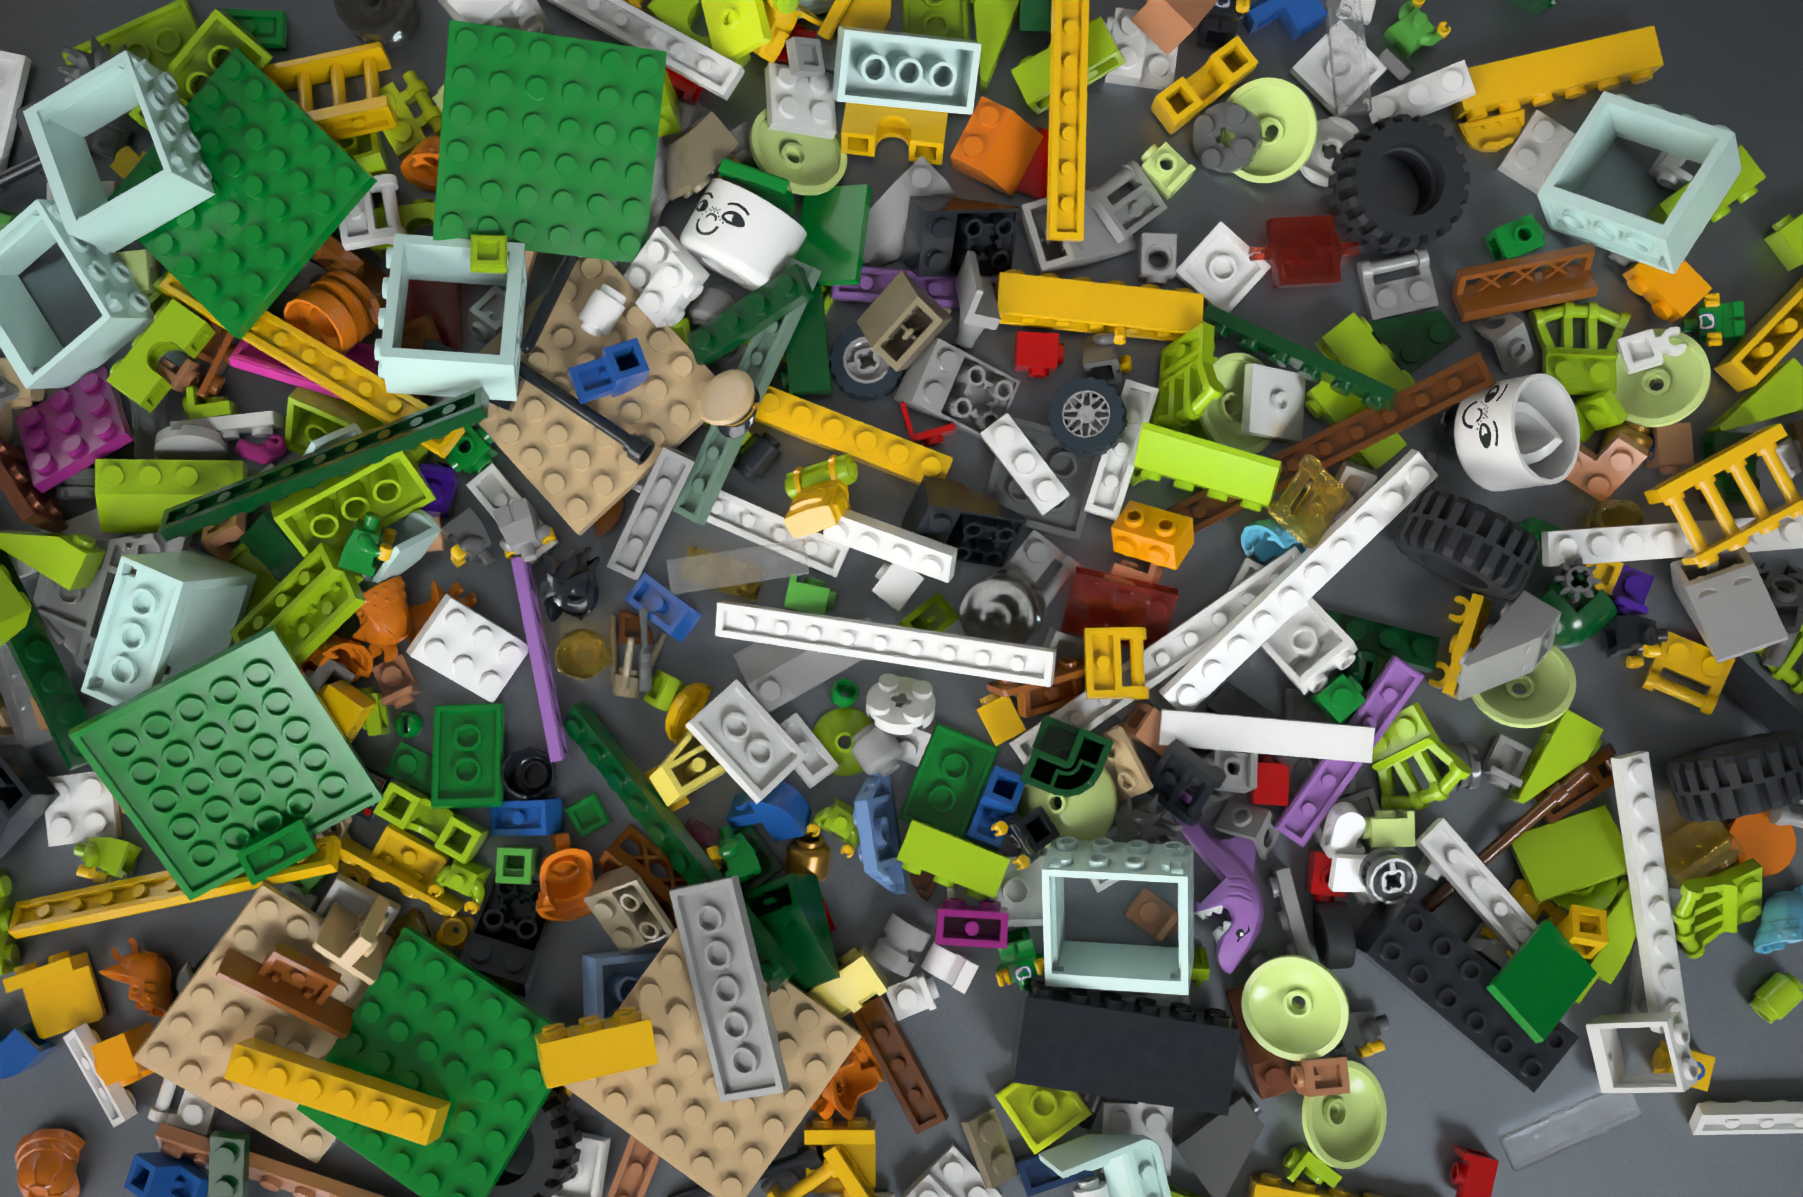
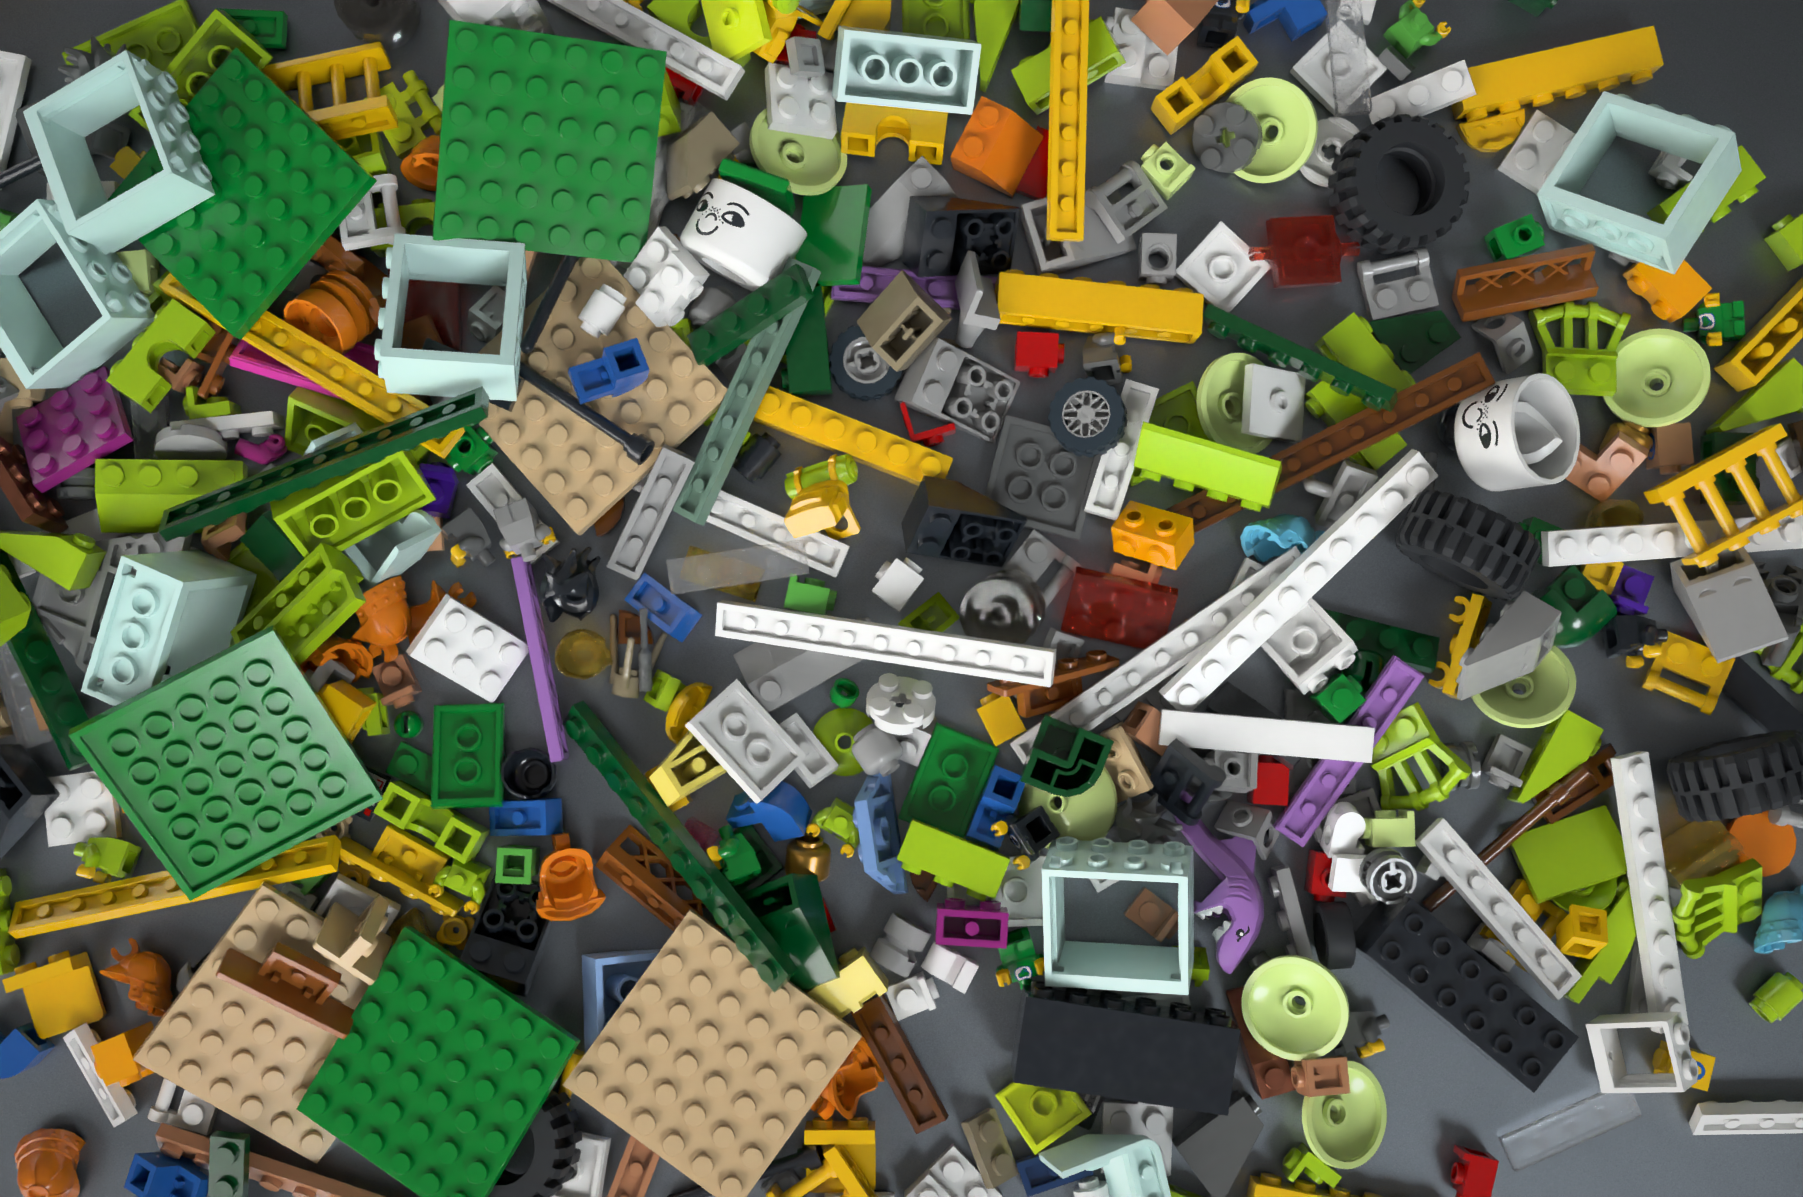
yellow brick [224,1037,451,1146] -> none
green plate [236,819,320,885] -> none
green piece [338,512,397,577] -> none
lime tile [470,234,508,273] -> none
yellow brick [535,1007,659,1089] -> none
green tile [564,792,612,839] -> none
dark tan slope [583,865,675,953] -> none
light grey plate [669,875,790,1103] -> none
tan piece [698,369,760,438] -> none
white plate [823,509,957,583] -> none
white plate [980,413,1070,516] -> none
yellow plate [1083,627,1149,700] -> none
lime plate [1150,321,1225,430] -> none
clear yellow plate [1268,454,1350,549] -> none
green tile [1486,919,1597,1044] -> none
dark grey gear [1553,558,1602,603] -> none
lime bracket [1574,389,1628,443] -> none
white plate [1616,327,1687,375] -> none

